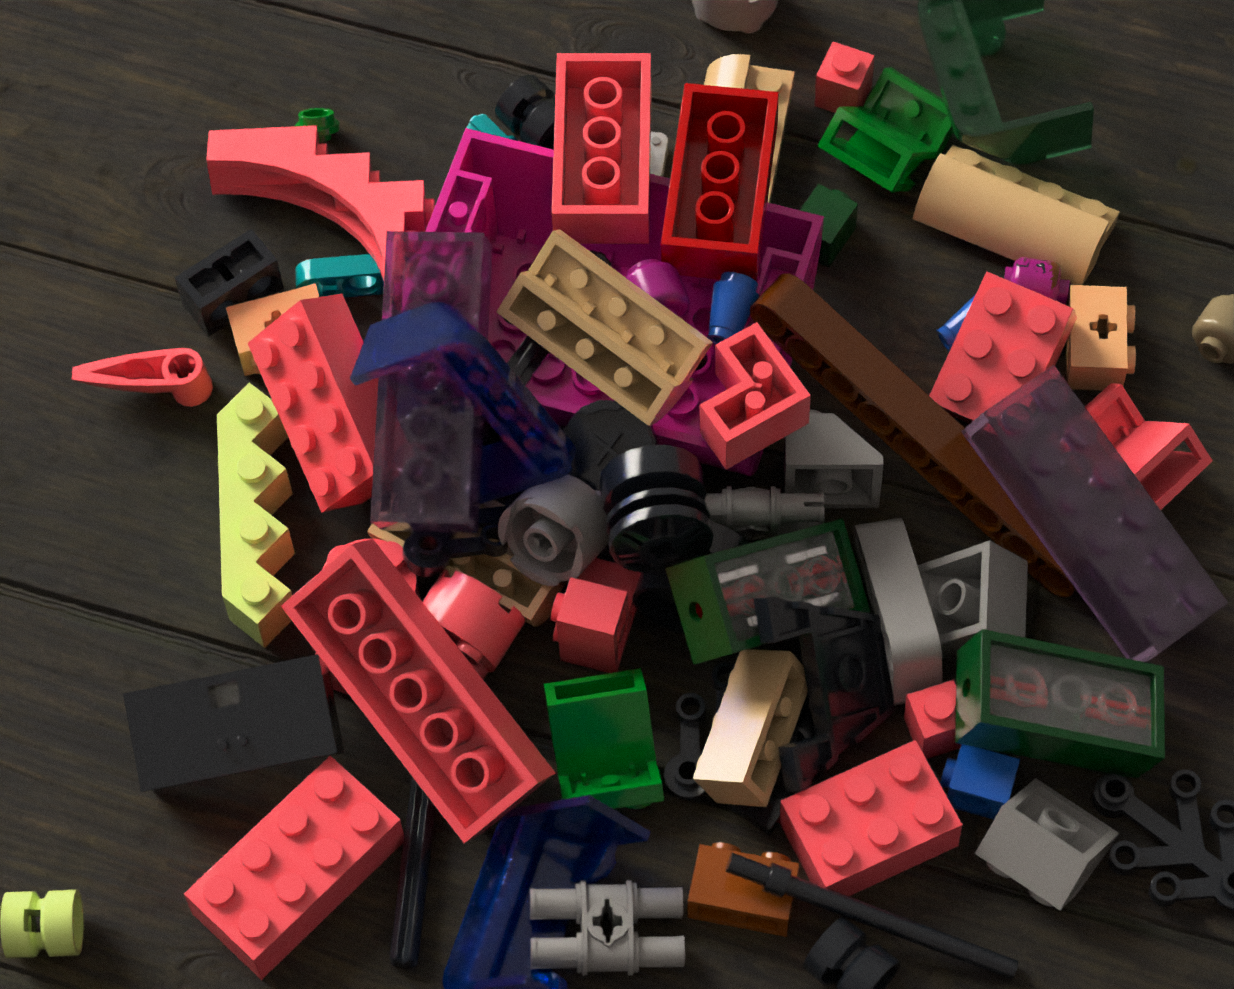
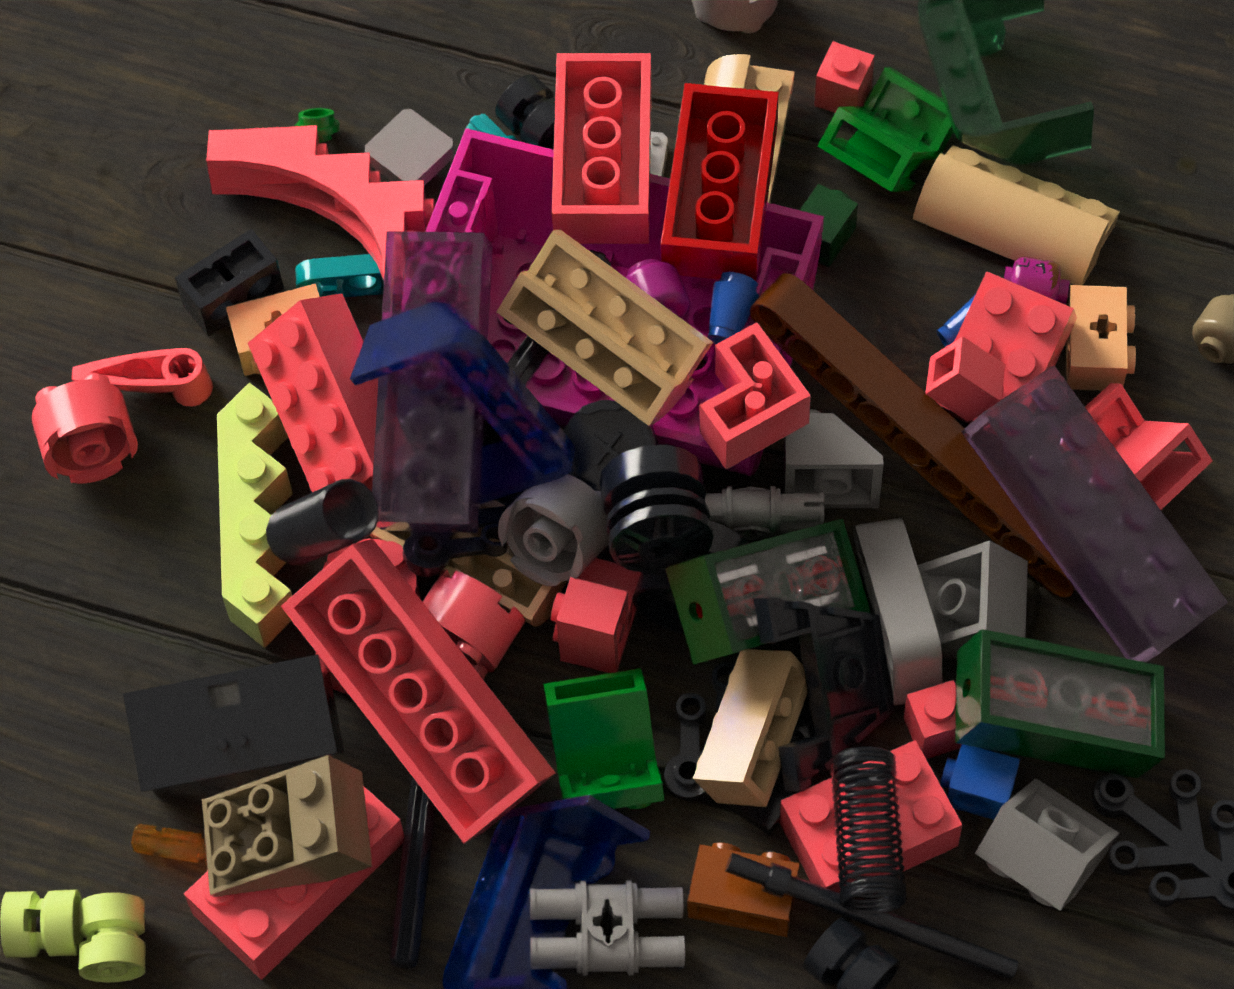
none -> coral brick [32,374,138,484]
none -> yellowish green wheel [79,893,145,983]
none -> clear orange axle [131,824,207,864]
none -> dark tan slope [202,755,372,897]
none -> black piece [266,479,379,565]
none -> light grey piece [365,109,454,186]
none -> black piece [830,747,907,914]
none -> coral brick [925,336,1005,422]

